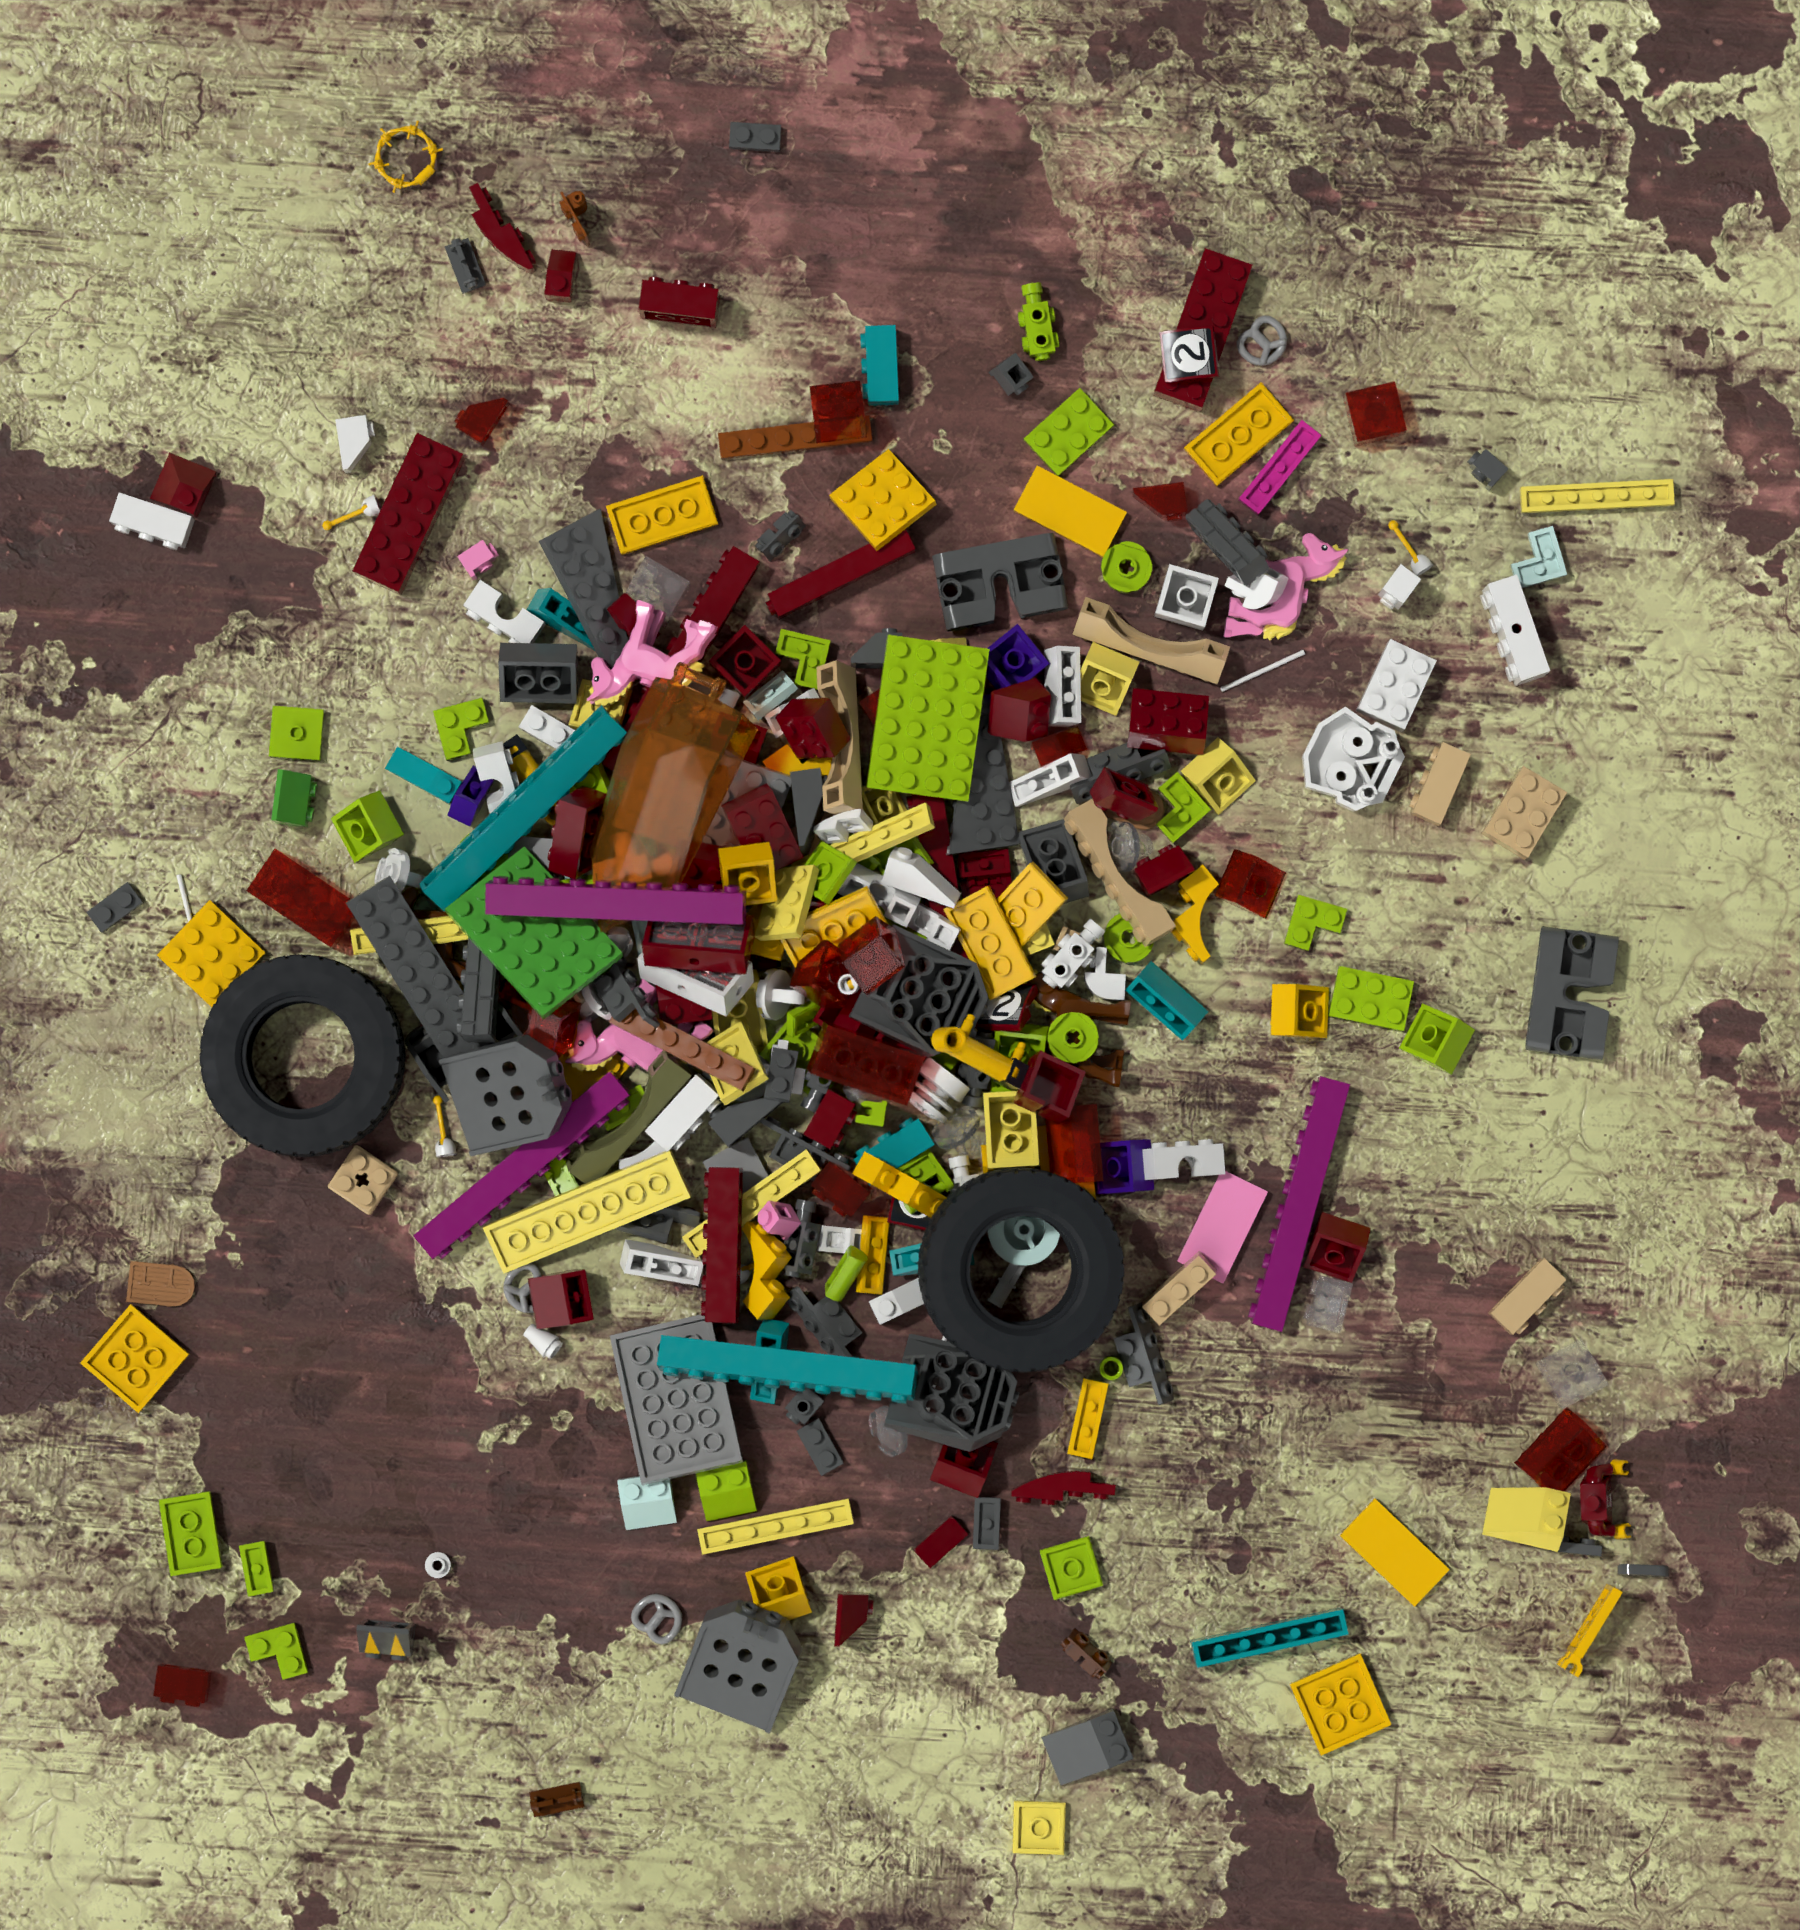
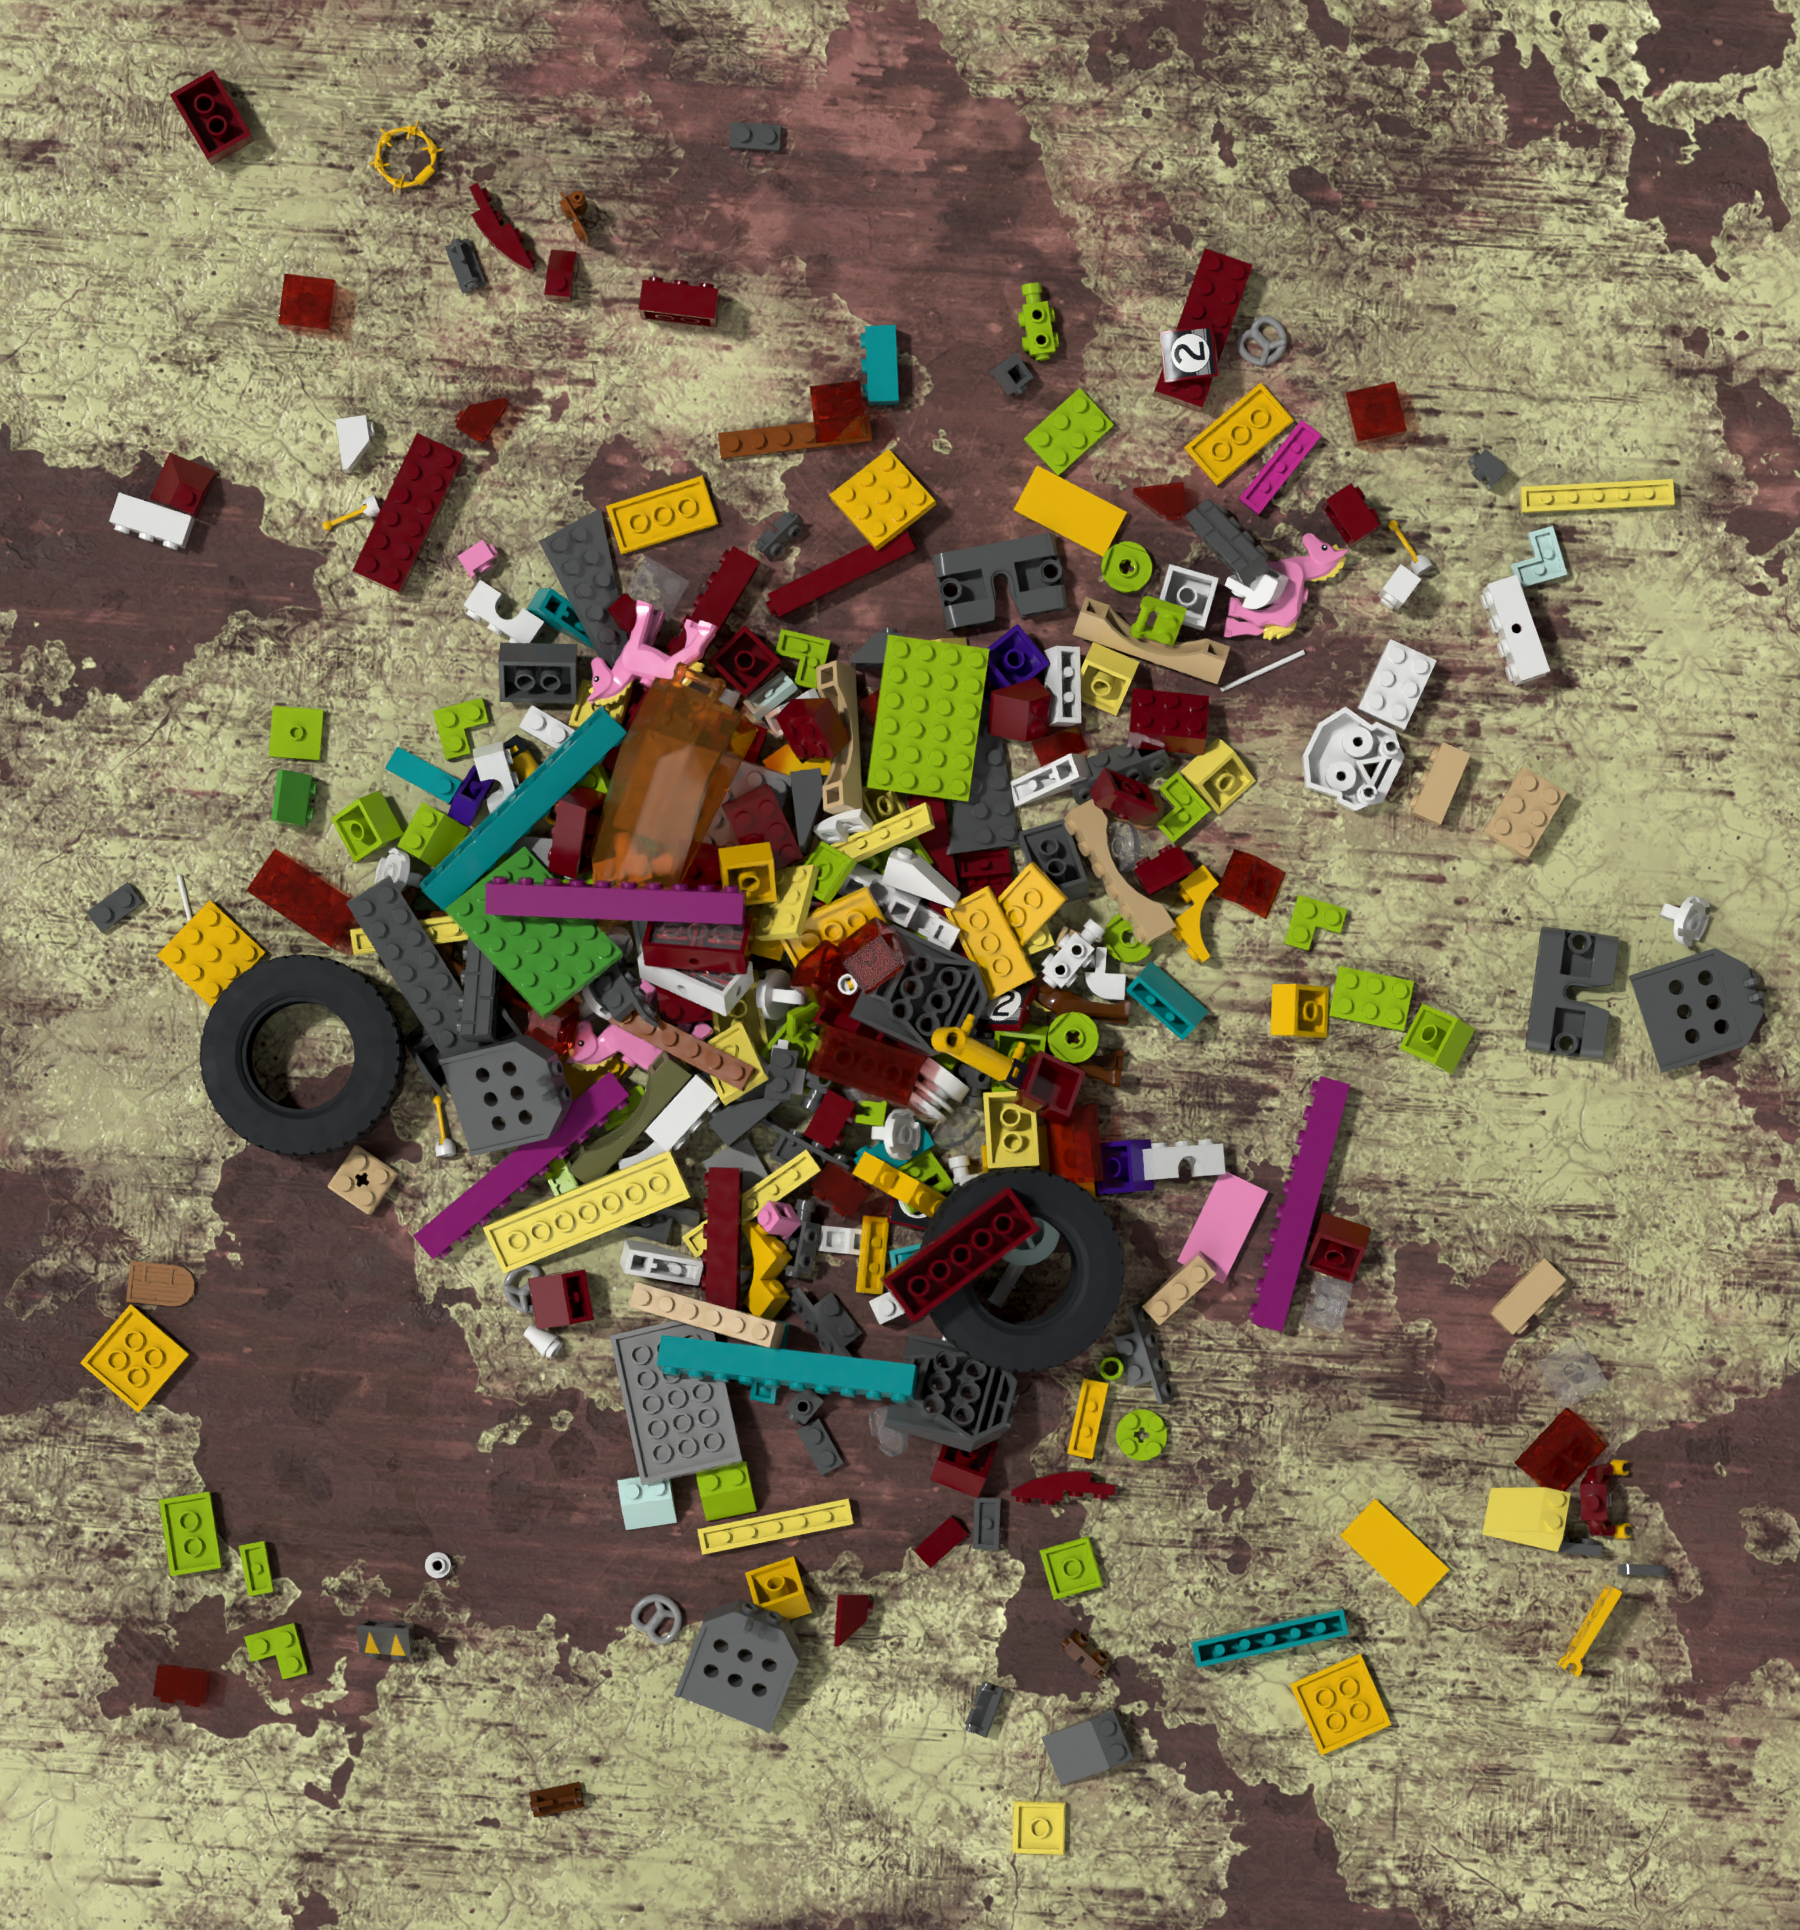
lime brick [825,1245,868,1302] -> none
none -> dark red brick [169,69,255,166]
none -> clear red brick [278,274,338,335]
none -> lime slope [397,802,469,868]
none -> tan arch [629,1282,786,1349]
none -> white tile [871,1109,921,1160]
none -> dark red brick [880,1186,1040,1323]
none -> dark grey hinge [964,1681,1005,1738]
none -> lime plate [1115,1409,1167,1461]
none -> lime plate [1130,596,1187,646]
none -> dark red brick [1322,483,1380,549]
none -> dark grey hinge [1629,948,1766,1073]
none -> white tile [1659,895,1710,946]

